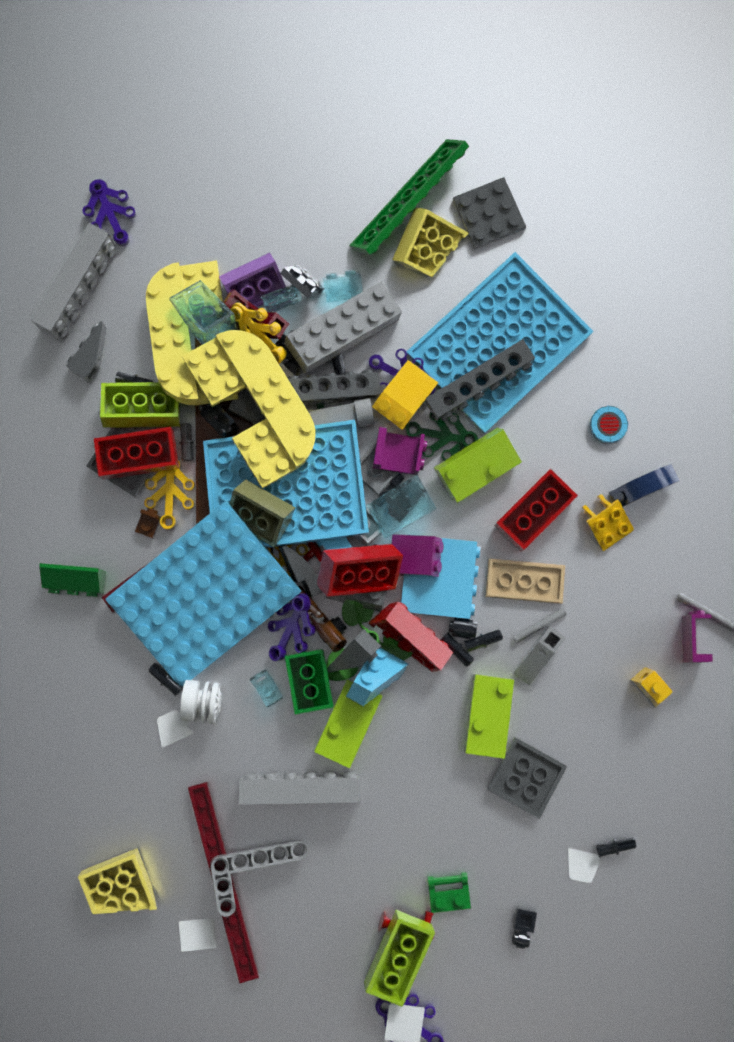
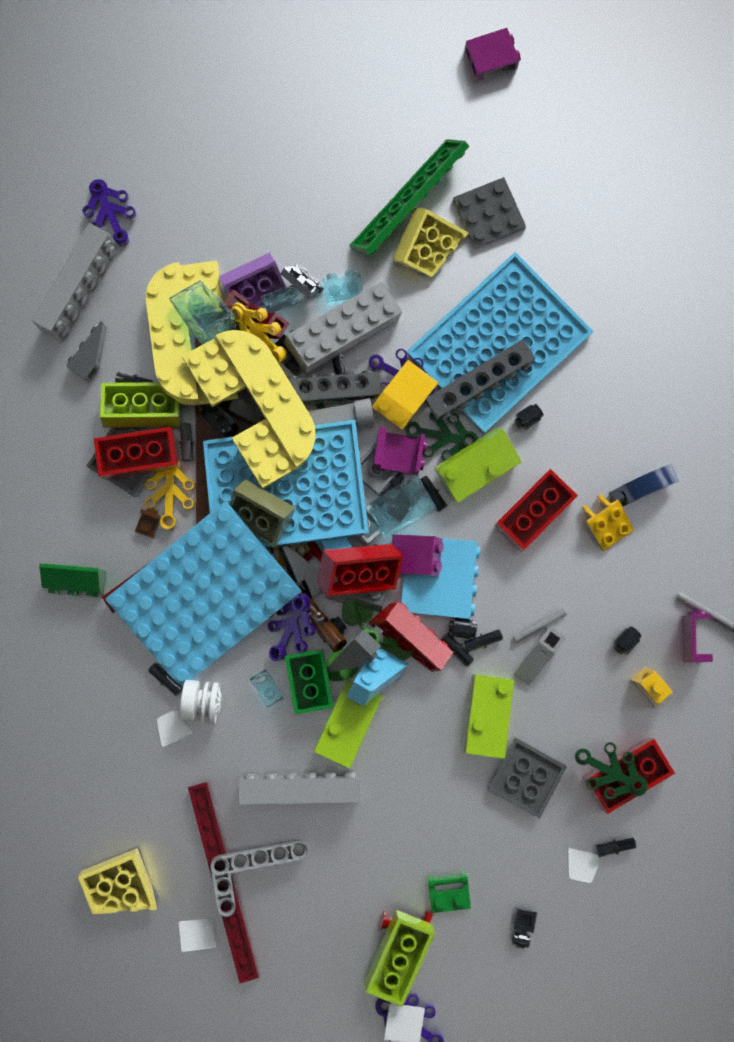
tan tile [485,558,565,604] -> none
tile [589,406,628,444] -> none
none -> black axle [418,476,448,512]
none -> magenta panel [464,27,521,82]
none -> black brick [514,404,544,430]
none -> dark green plant [575,742,648,800]
none -> red brick [583,738,675,814]
none -> black brick [613,626,642,655]

